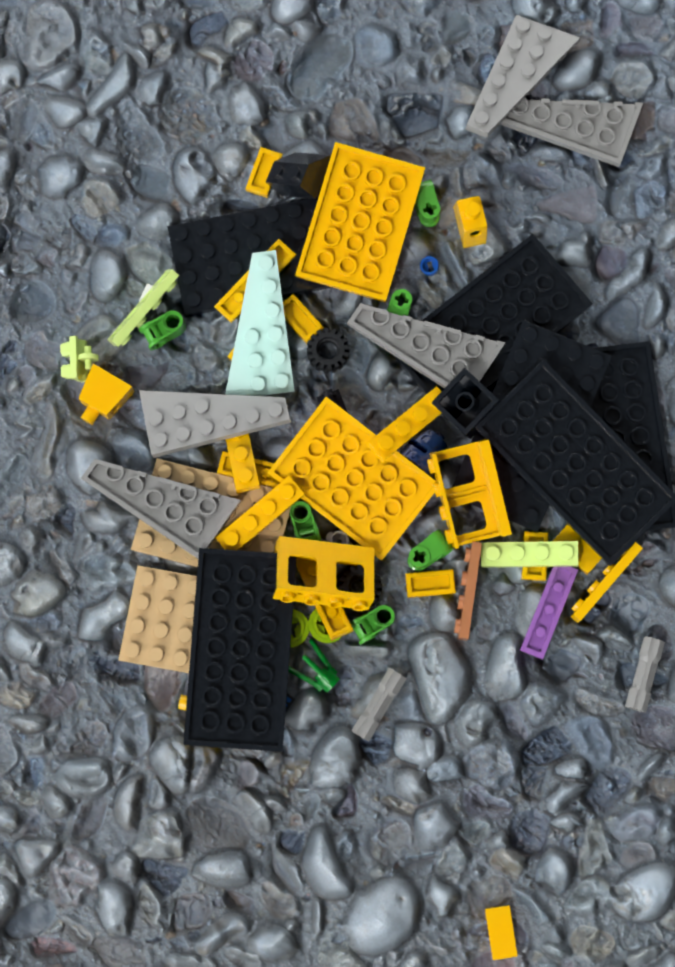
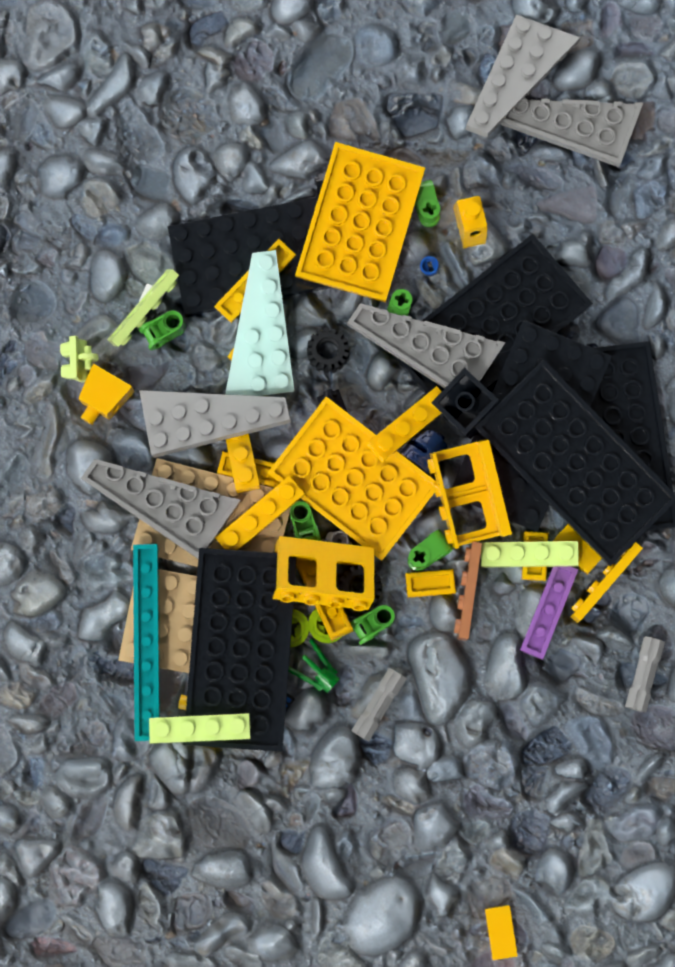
yellow tile [245,147,283,198] -> none
black slope [266,152,331,199] -> none
yellow tile [283,294,324,344] -> none
none -> teal plate [133,544,160,741]
none -> yellowish green plate [149,714,250,744]

